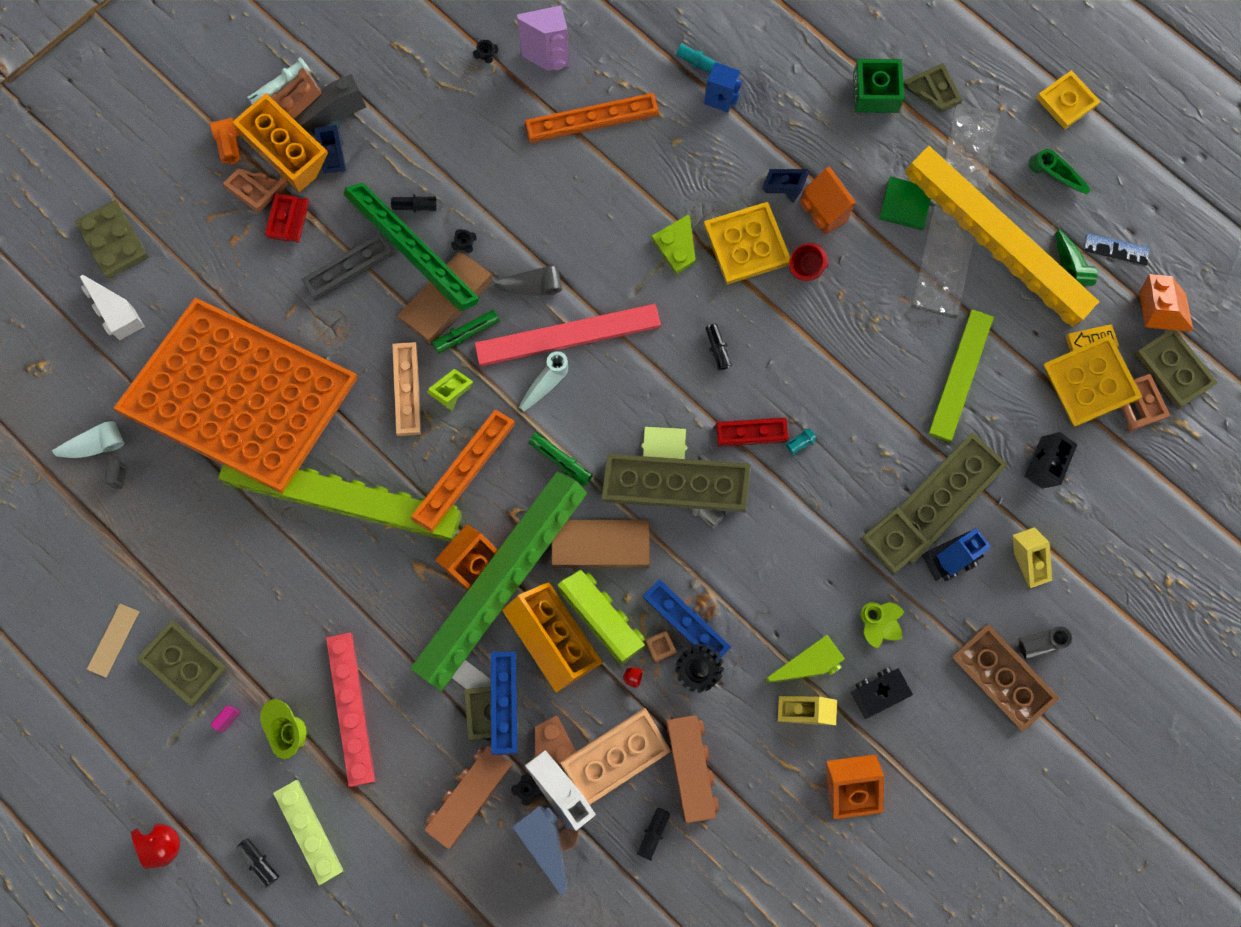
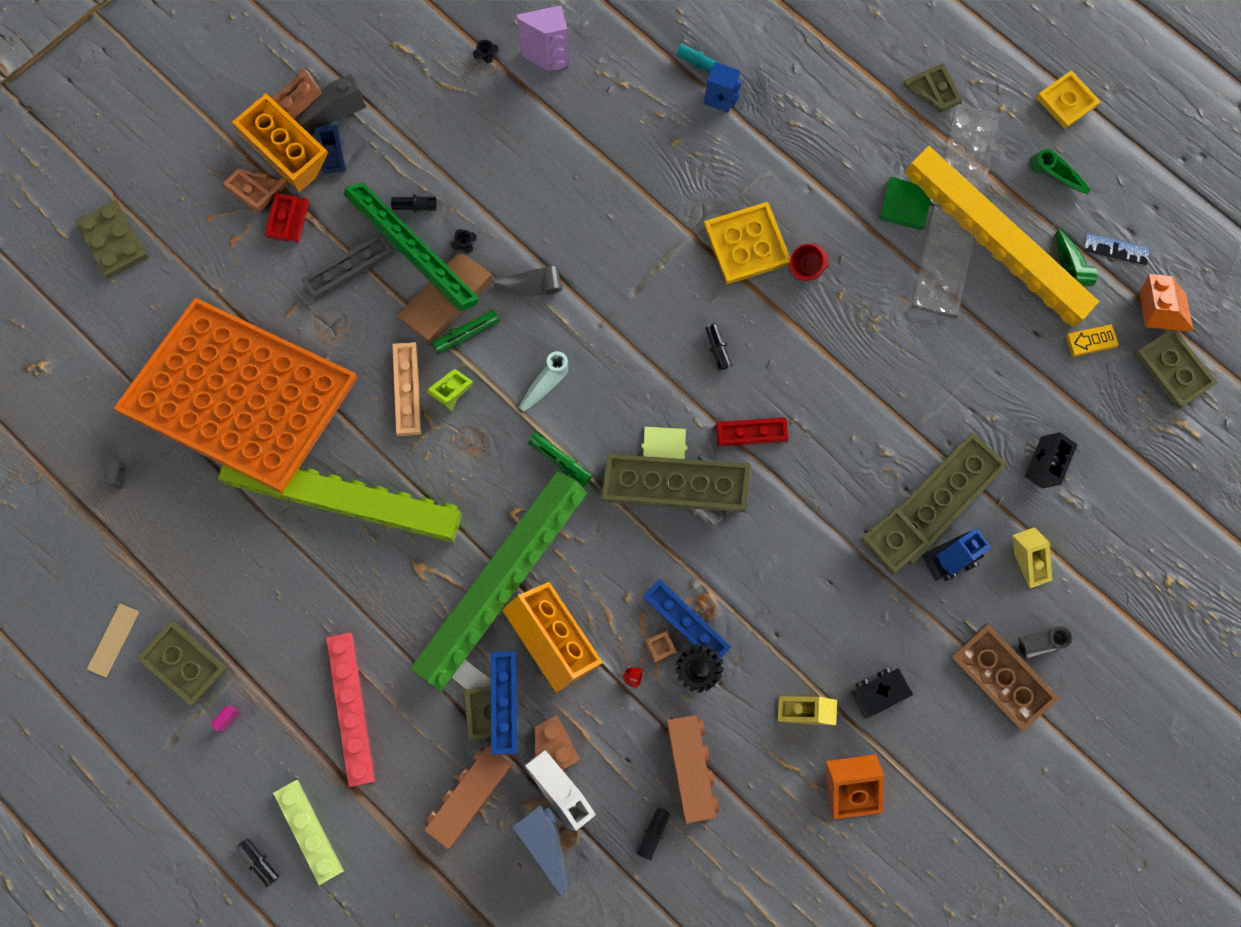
light aqua piece [52,421,125,458] -> none
white slope [80,275,145,340] -> none
red helmet [131,824,180,869] -> none
orange piece [210,117,241,165] -> none
light aqua pin [247,57,312,104] -> none
lime piece [260,699,307,759] -> none
orange plate [411,410,515,533] -> none
orange slope [435,524,498,590] -> none
coral tile [475,304,661,367] -> none
black plate [511,774,541,806] -> none
orange tile [524,92,659,143] -> none
medium nougat slope [552,520,650,568] -> none
lime slope [557,570,645,666] -> none
light nougat tile [559,708,671,805] -> none
lime wing [651,215,696,275] -> none
dark blue slope [762,169,809,203] -> none
lime slope [764,635,845,684] -> none
teal pin [785,428,817,456] -> none
orange slope [800,166,856,235] -> none
green brick [853,59,904,113] -> none
lime plate [860,602,904,648] -> none
lime tile [928,309,994,443] -> none
yellow plate [1043,334,1142,428] -> none
nougat plate [1121,374,1171,432] -> none

